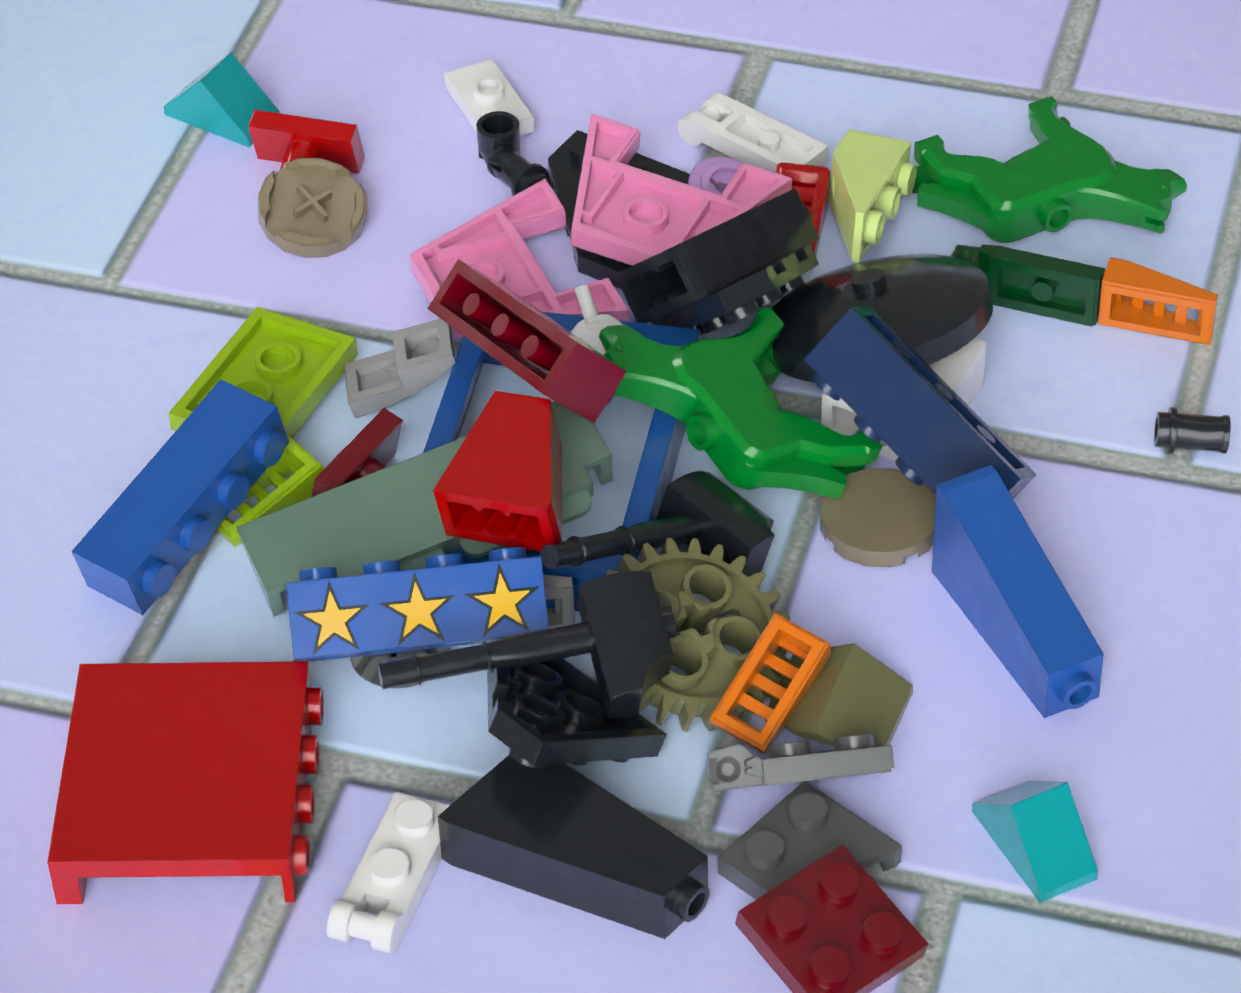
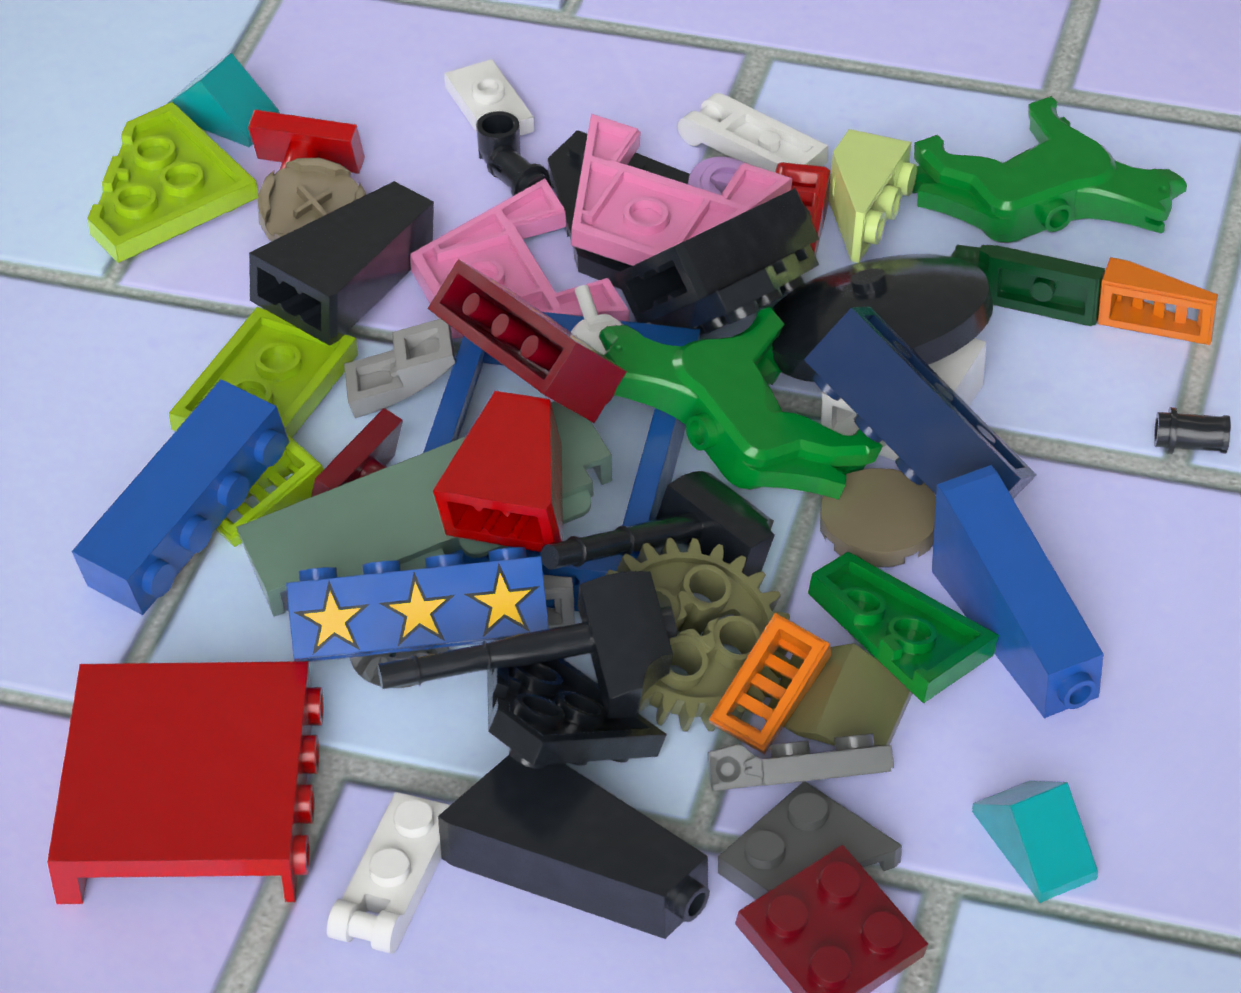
none -> lime plate [87,102,258,263]
none -> black slope [249,181,434,346]
none -> green wing [808,552,999,704]

